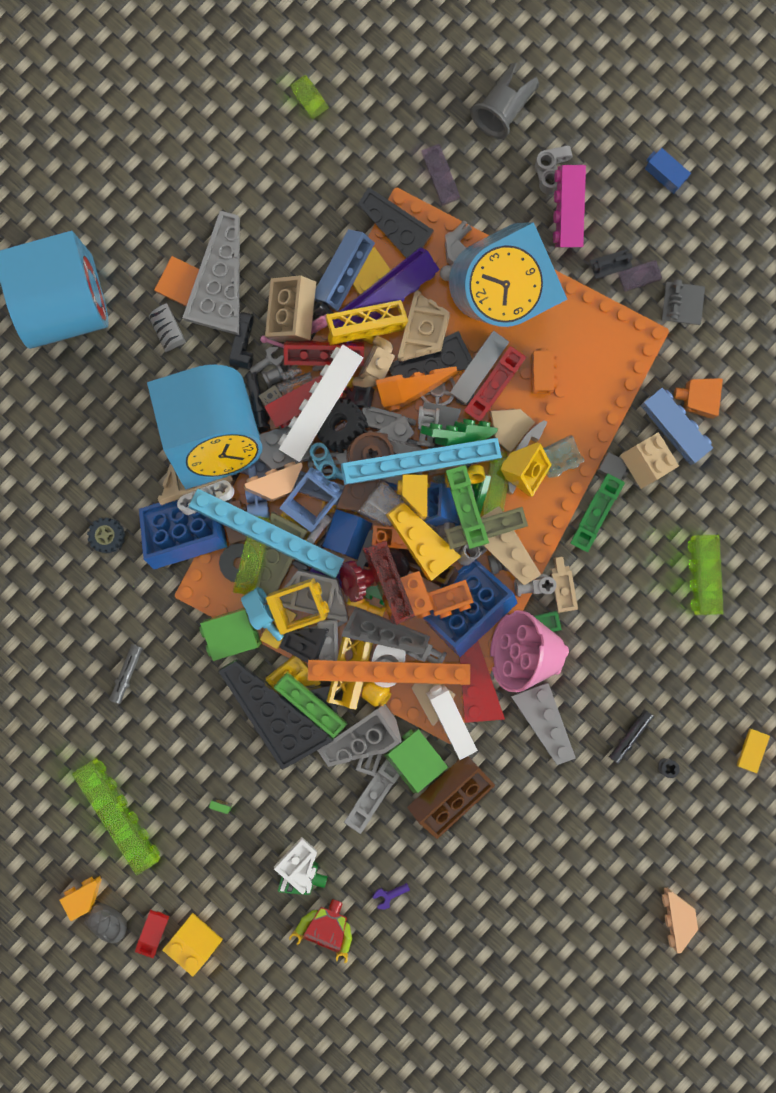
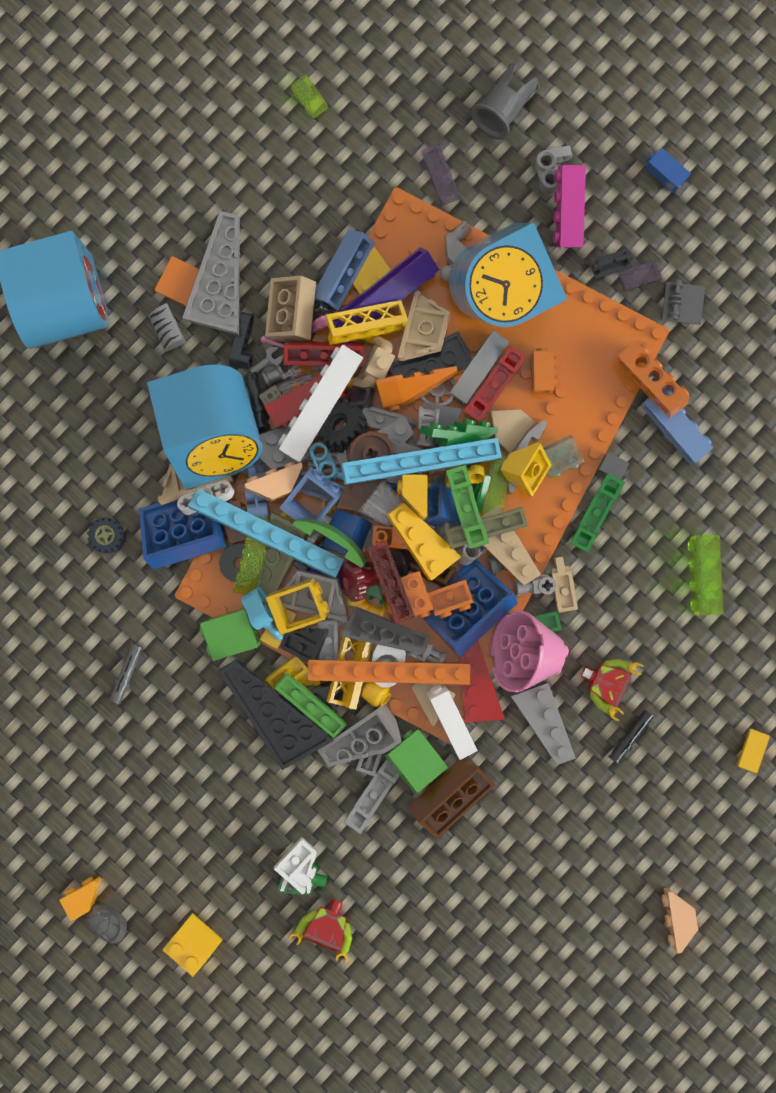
clear neon green brick [72,758,161,876] -> none
red slope [135,909,169,959] -> none
bright green tile [209,798,233,814] -> none
black wing [358,187,434,258] -> none
dark purple bar [373,883,410,909] -> none
tan brick [620,432,679,489] -> none
black bush [658,758,680,778] -> none
orange torso [674,378,723,419] -> none
none -> bright green slope [292,519,367,568]
none -> torso [581,659,644,721]
none -> orange brick [617,341,690,419]

